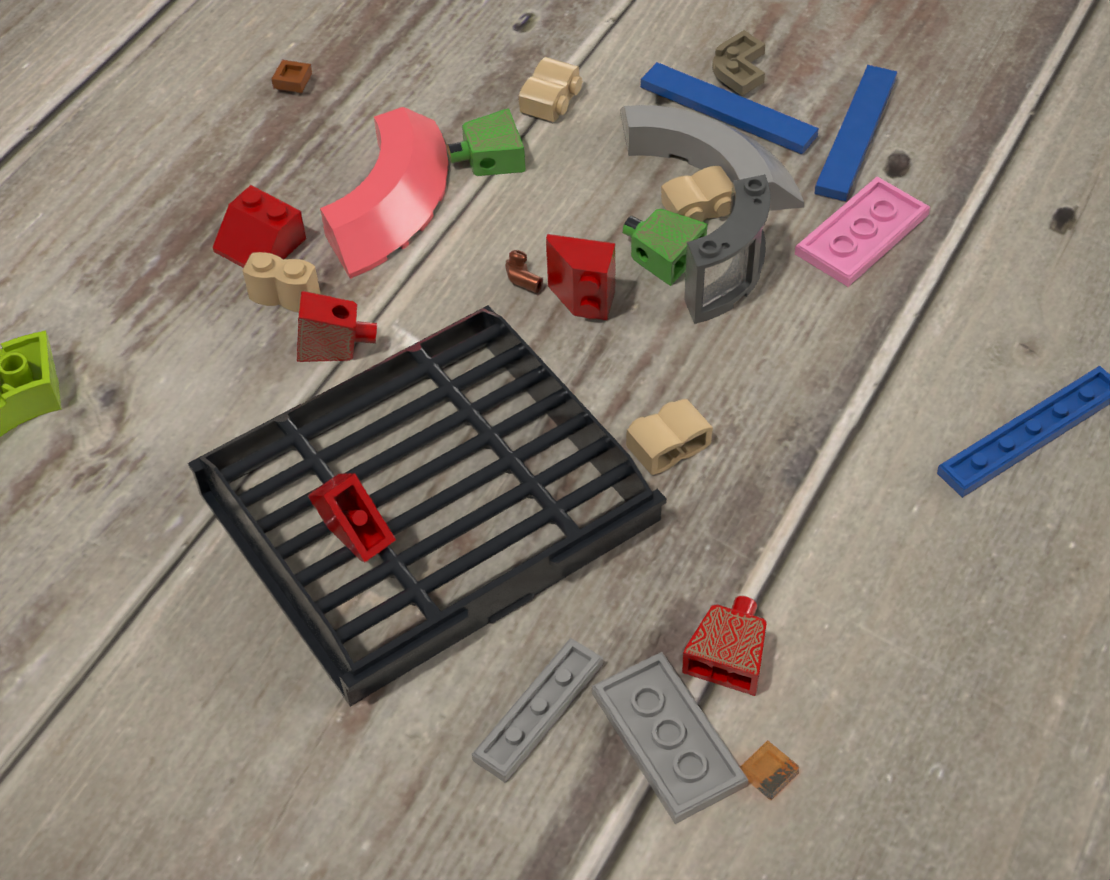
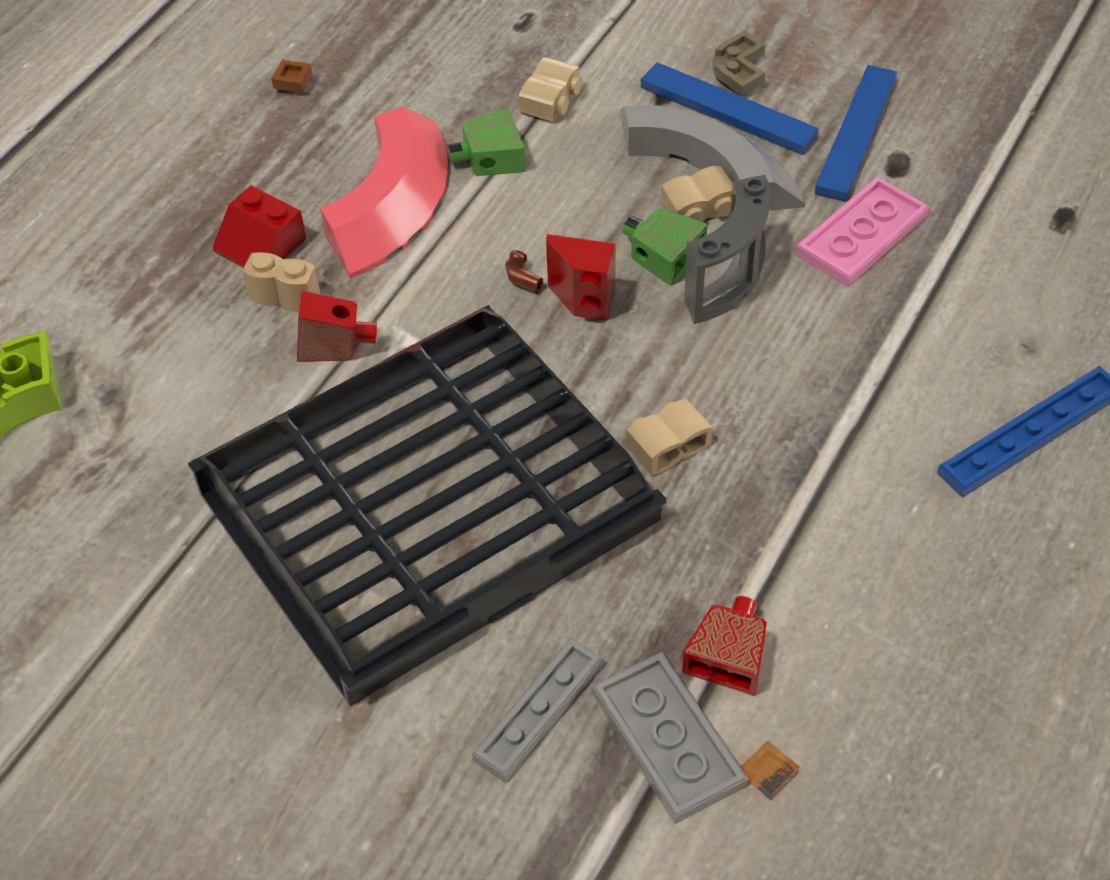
red slope [307,473,396,562] -> none

